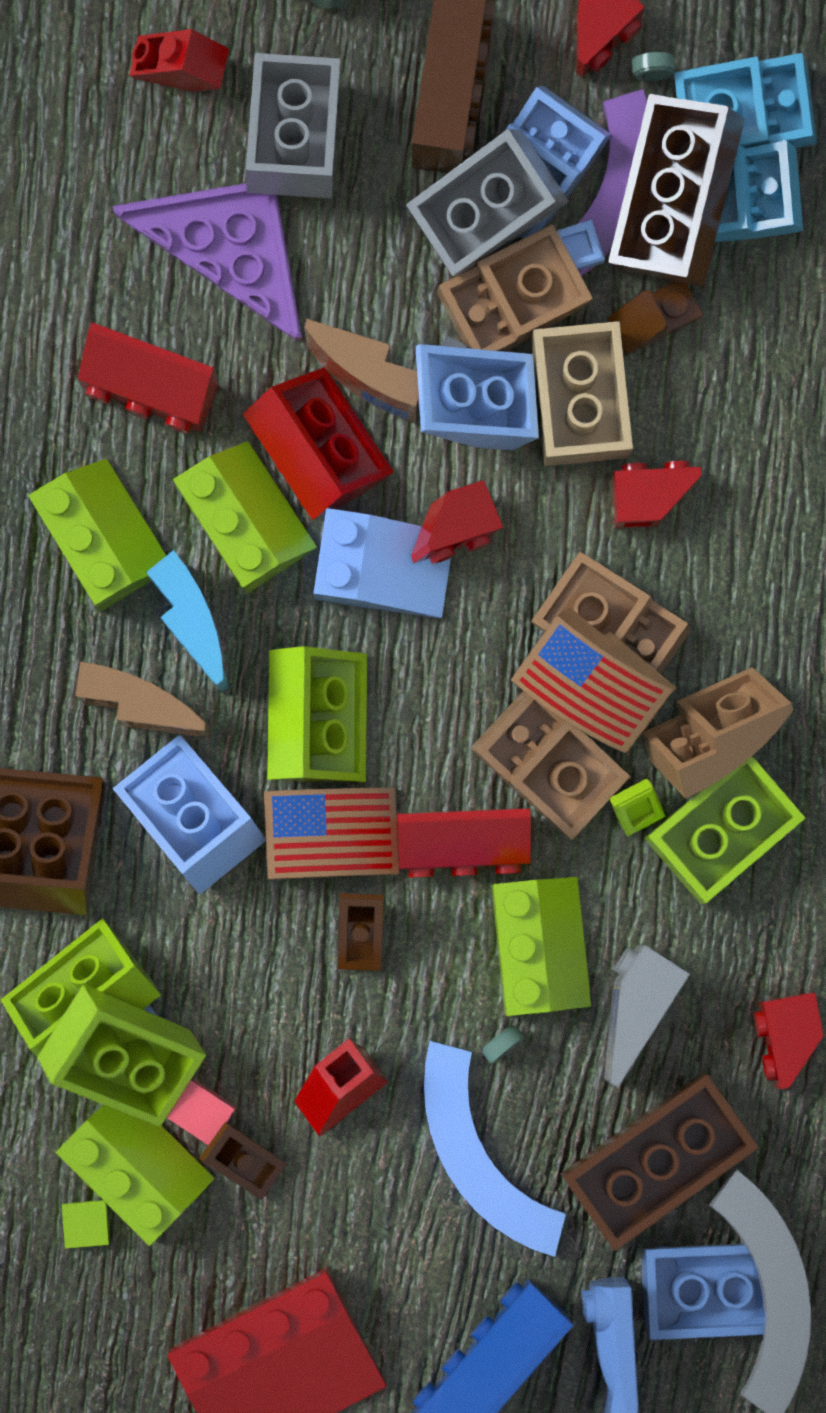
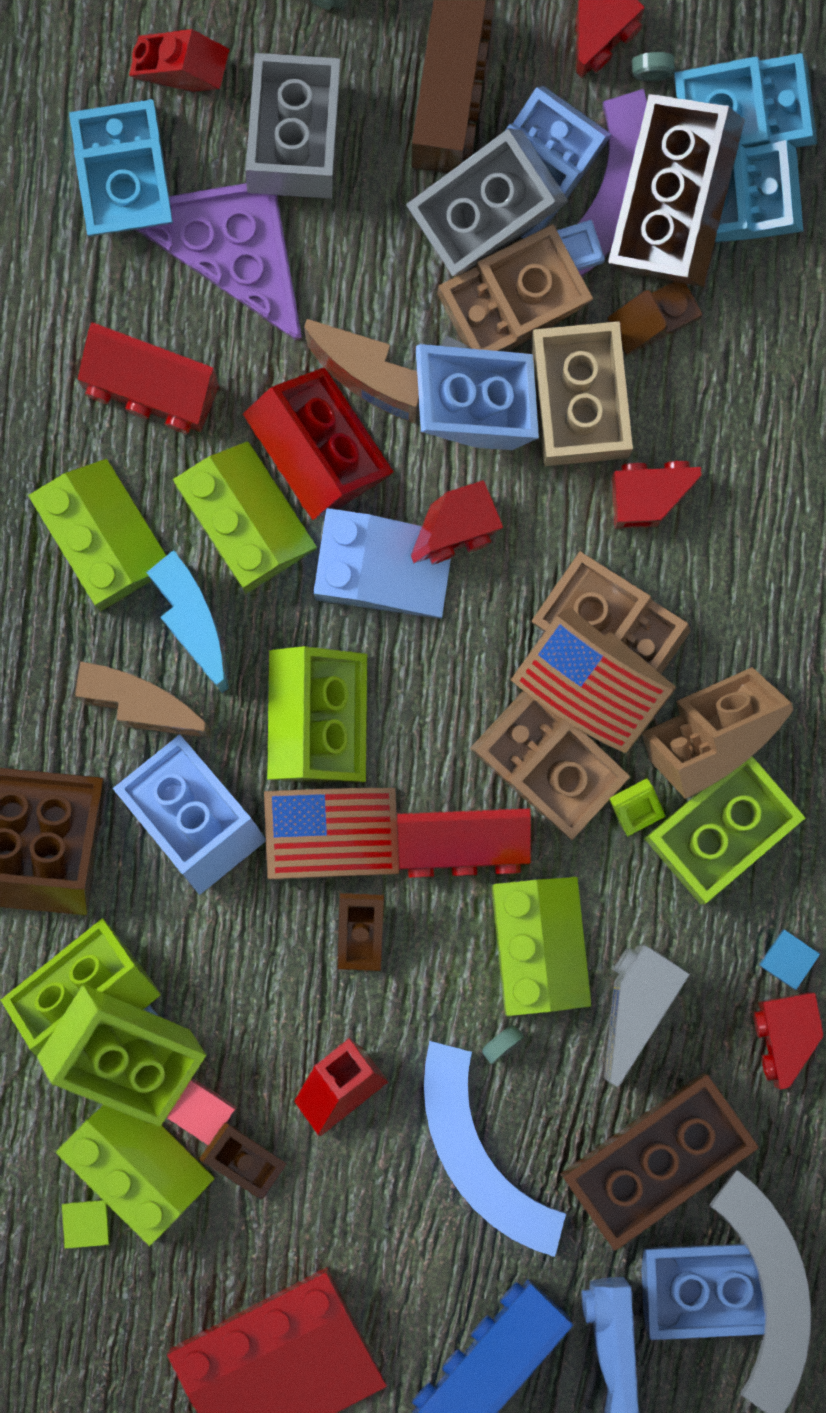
none -> medium azure slope [69,99,173,237]
none -> dark azure tile [758,930,820,990]

